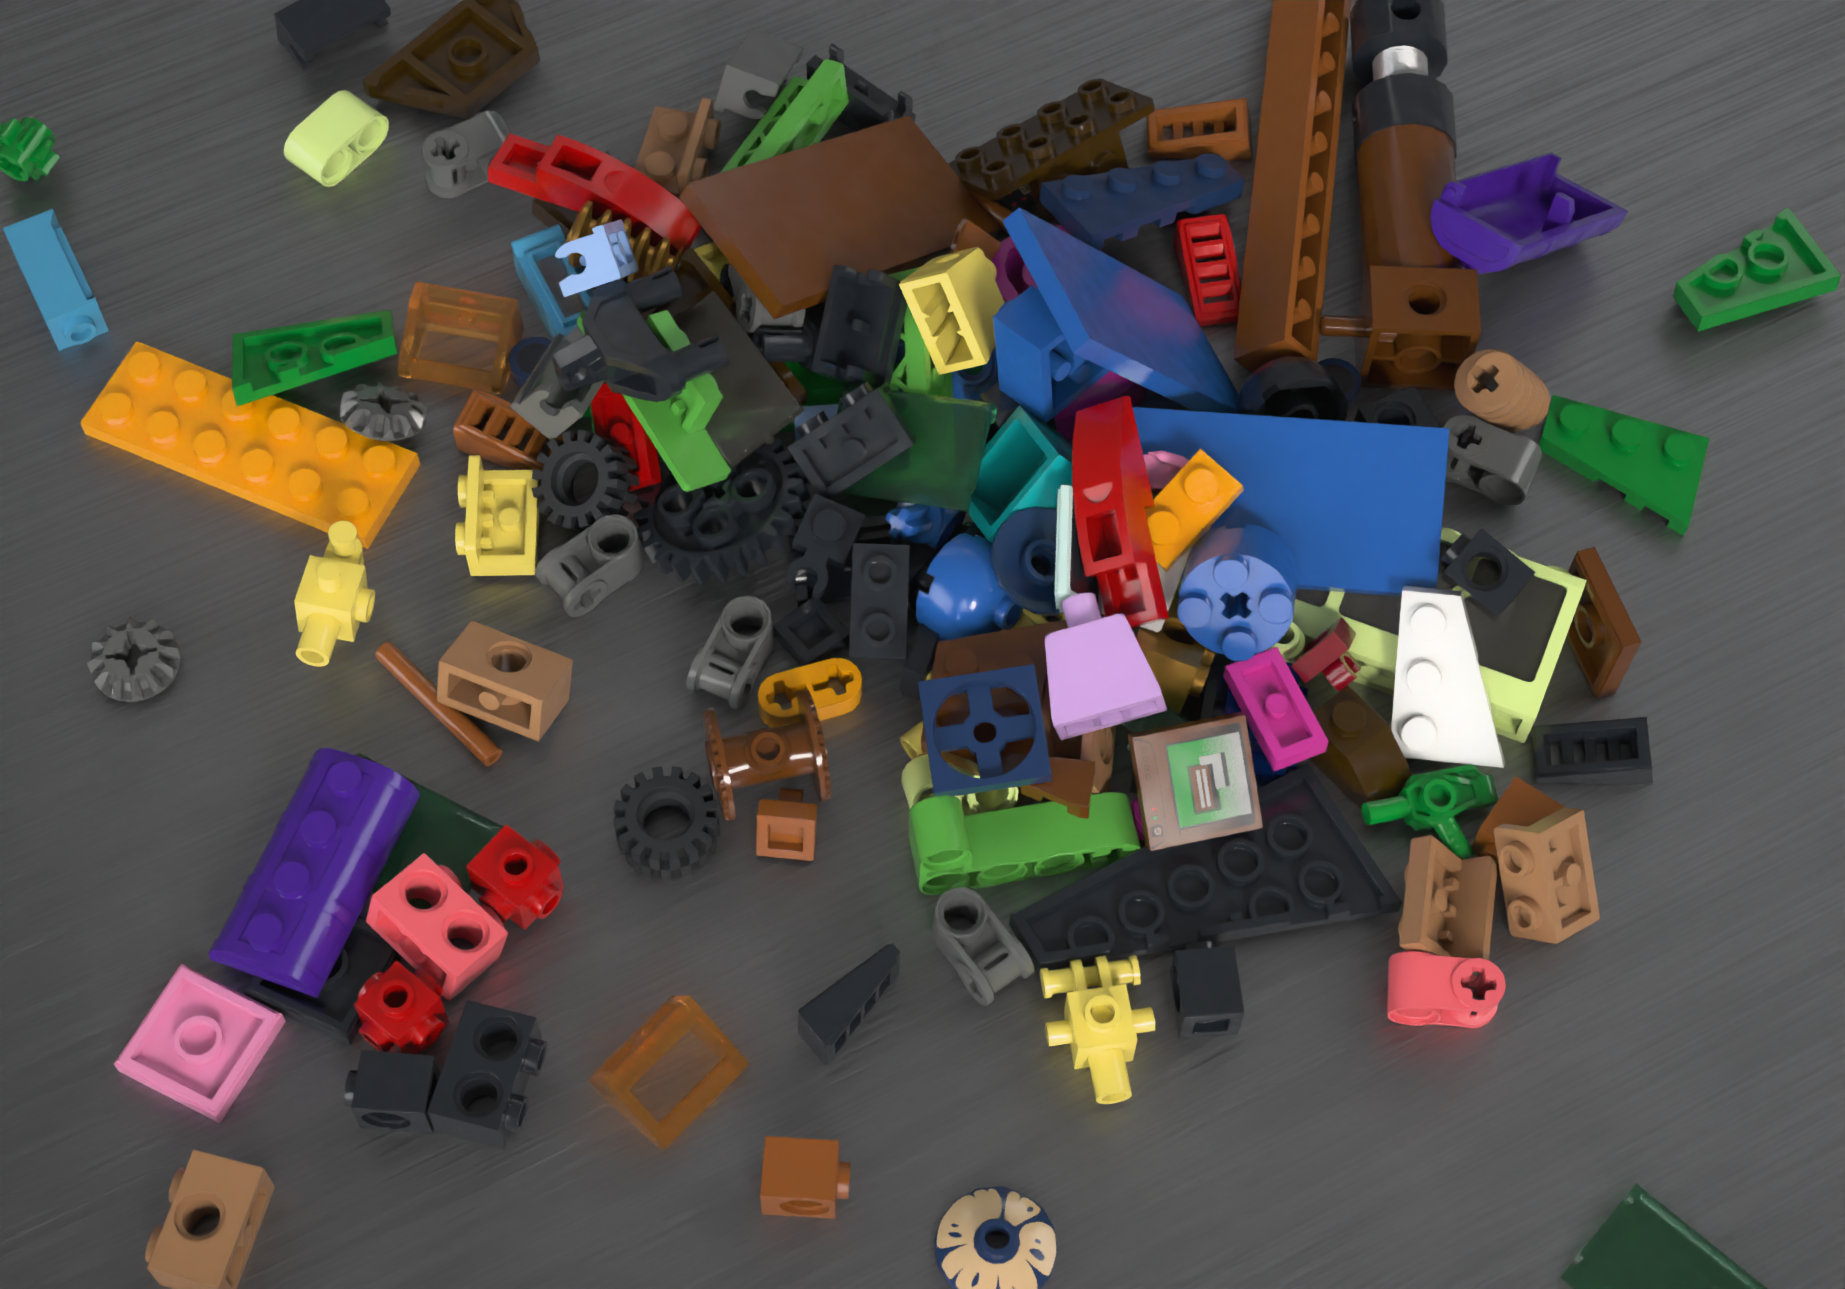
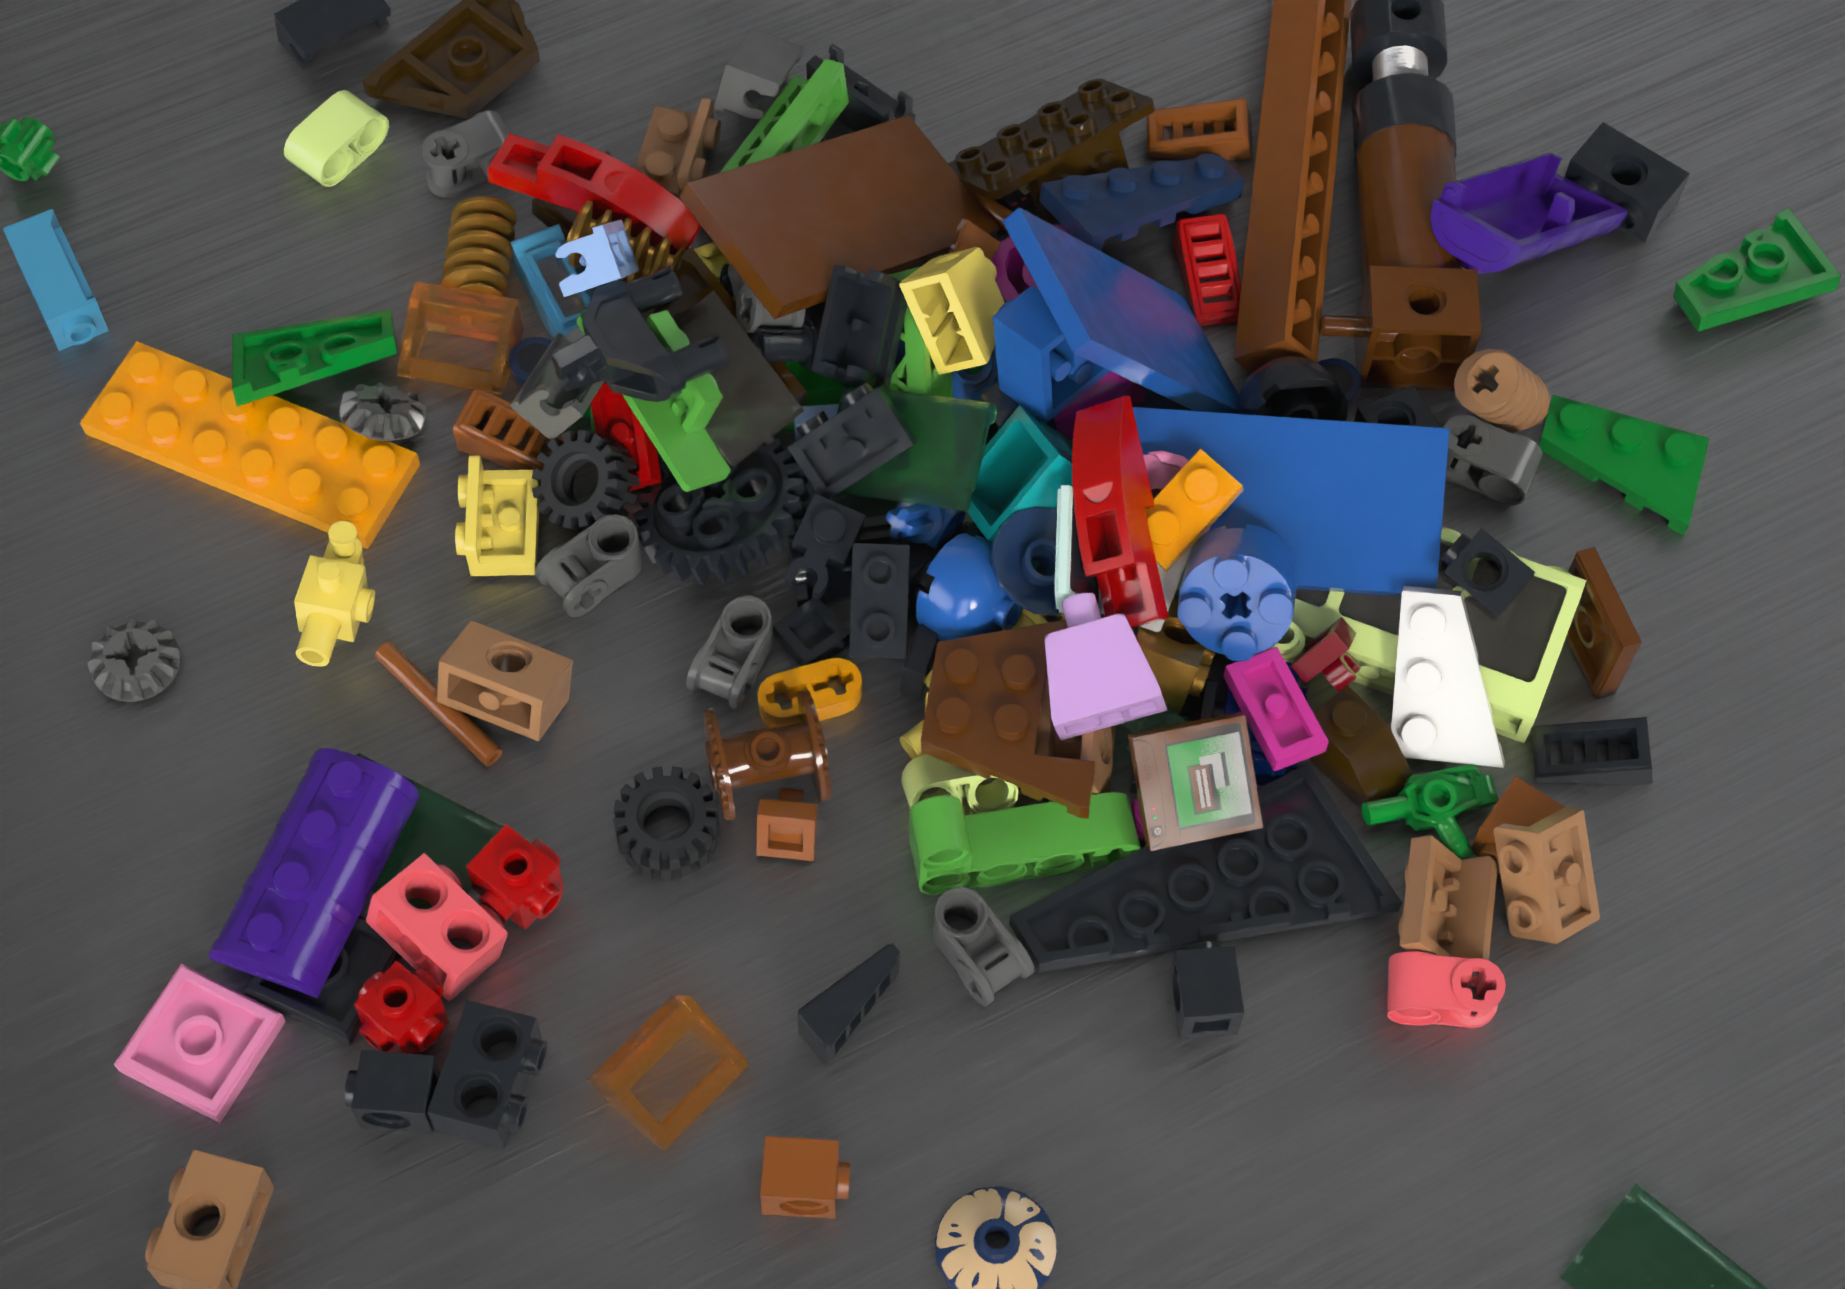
dark blue piece [918,664,1052,796] -> none
light yellow piece [1040,955,1155,1104] -> none
none -> pearl gold piece [440,196,517,317]
none -> black brick [1564,122,1690,243]

